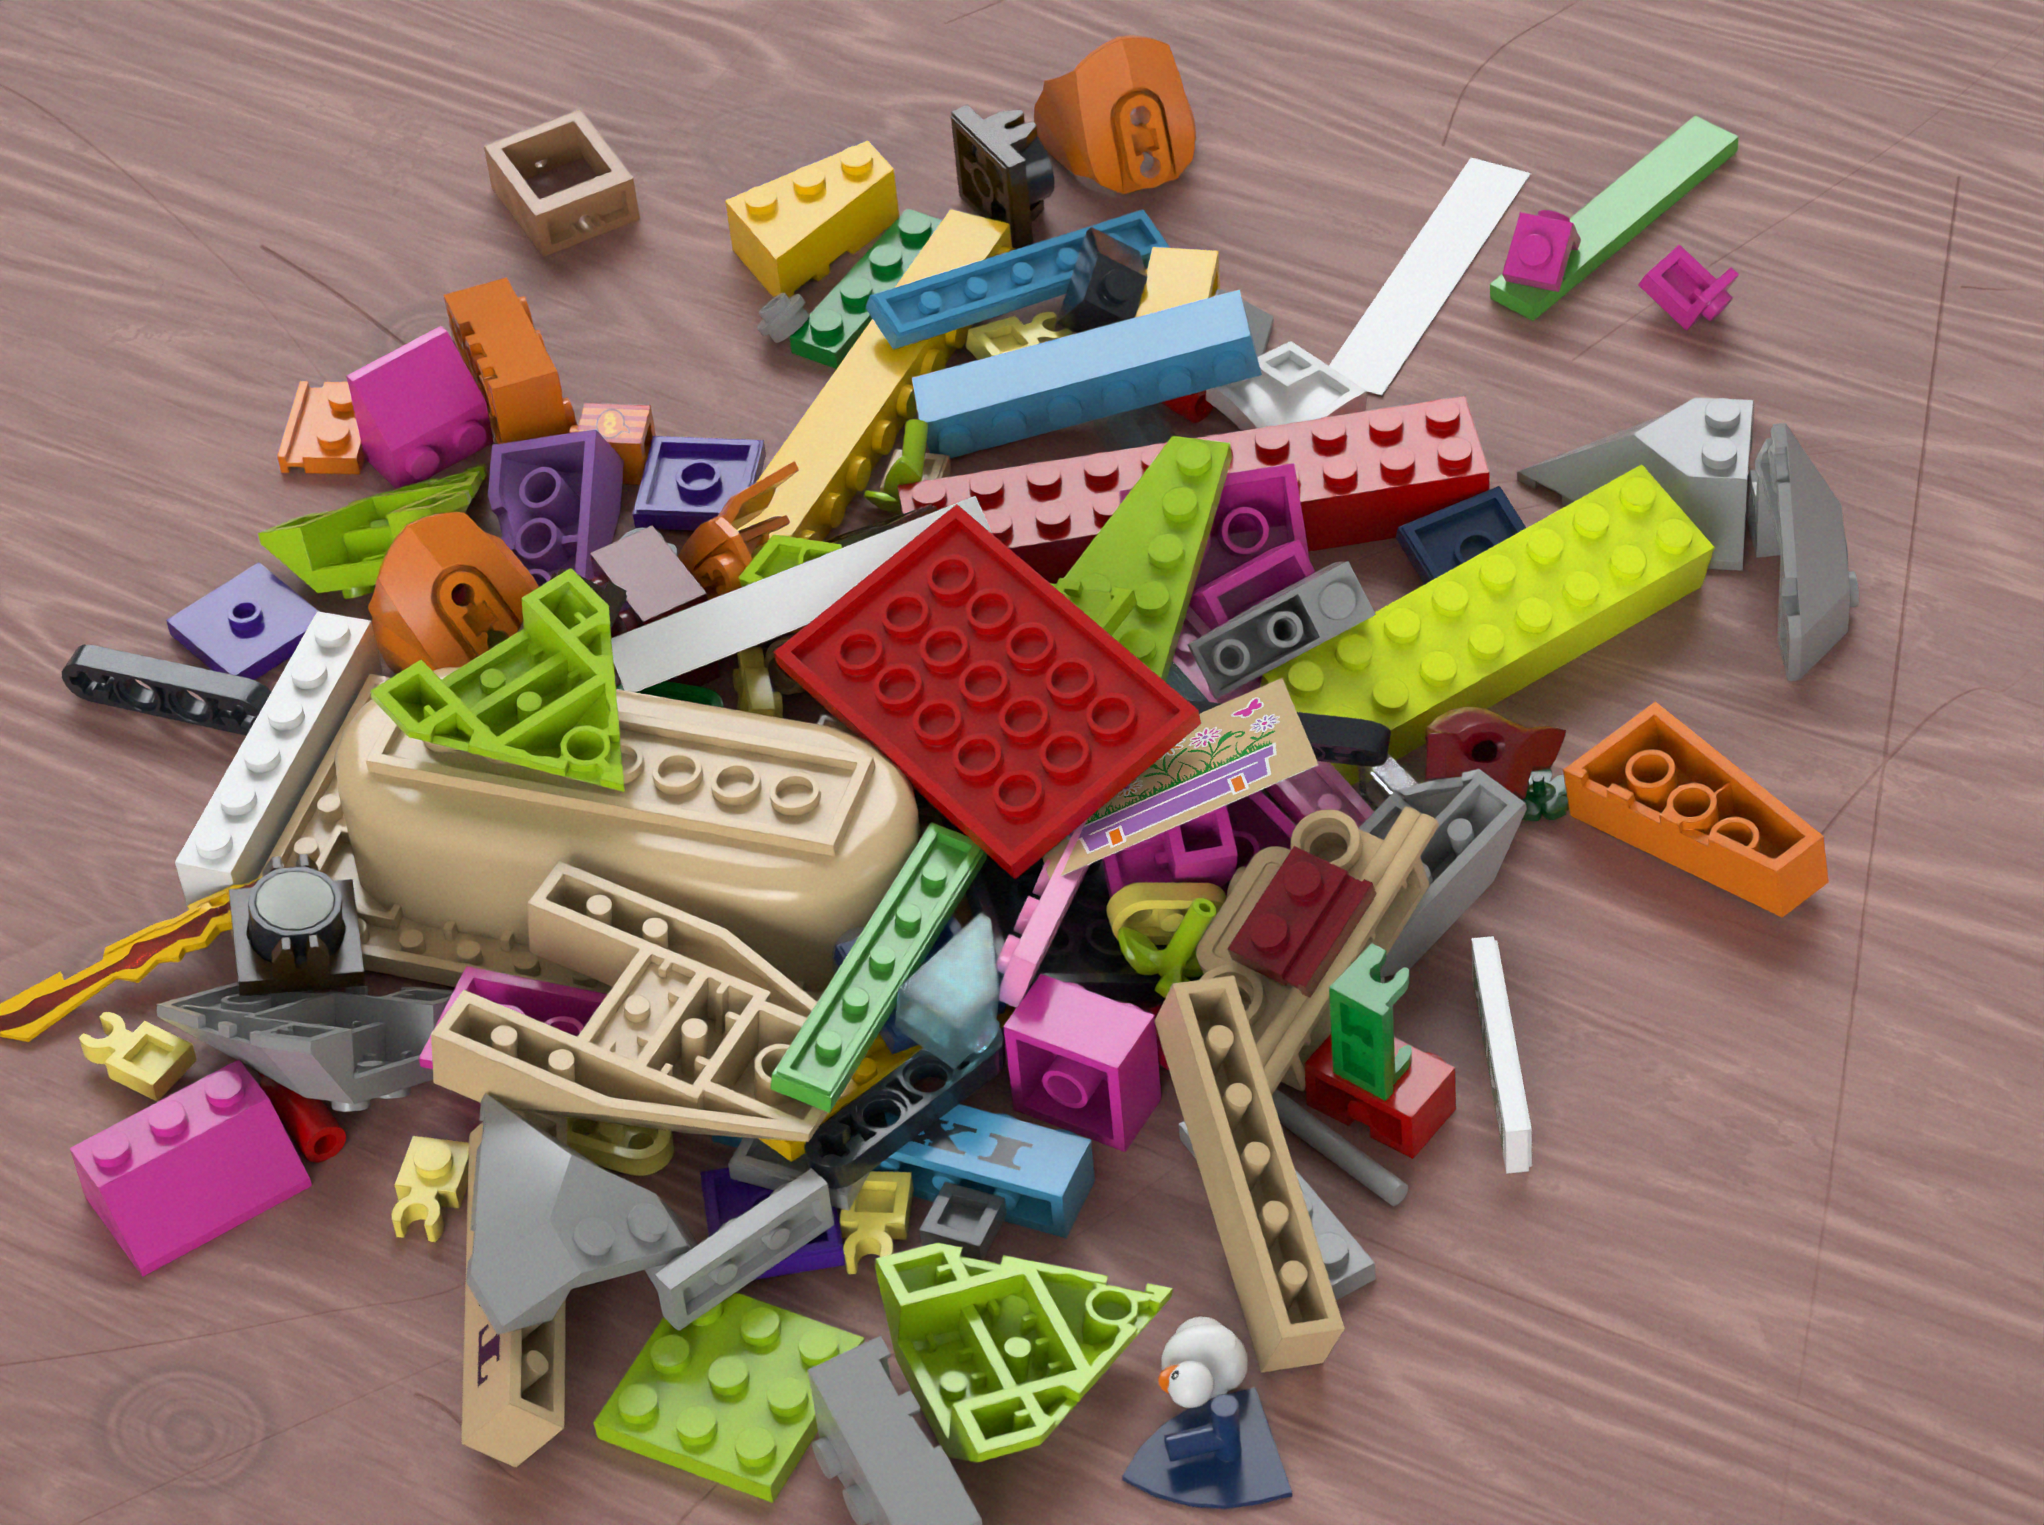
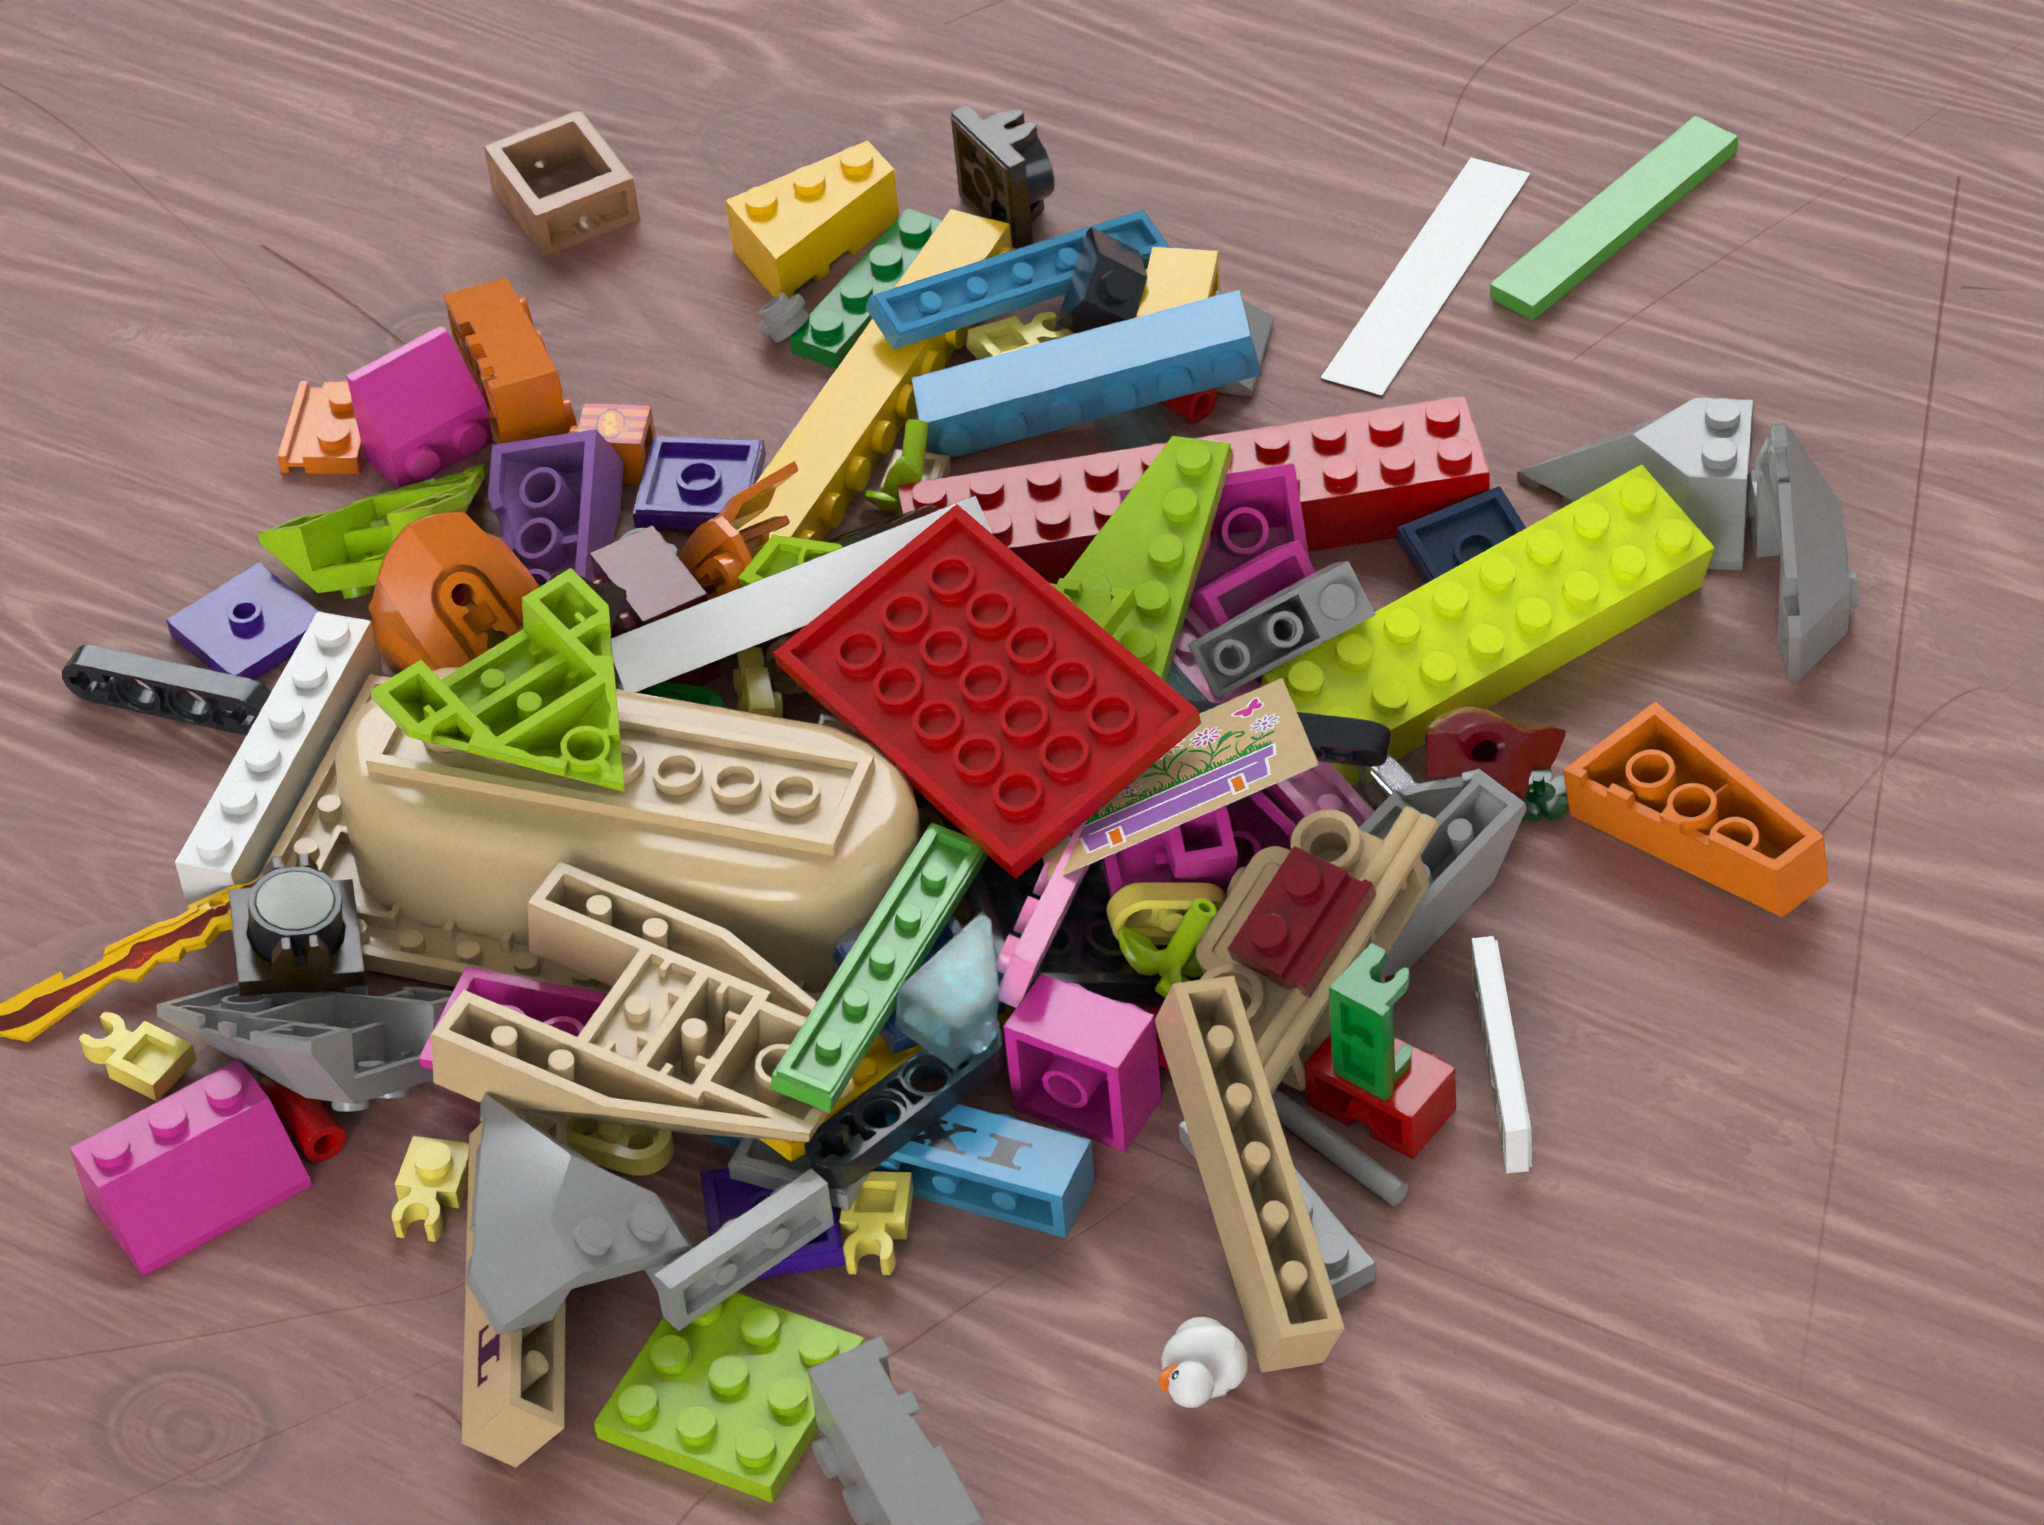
lime wedge [875,1243,1173,1462] -> none
dark grey plate [920,1182,1007,1260] -> none
orange piece [1034,35,1196,194] -> none
dark blue shield [1122,1387,1292,1509] -> none
white plate [1206,341,1367,431] -> none
dark pink bracket [1502,210,1581,292] -> none
dark pink bracket [1638,244,1739,331] -> none

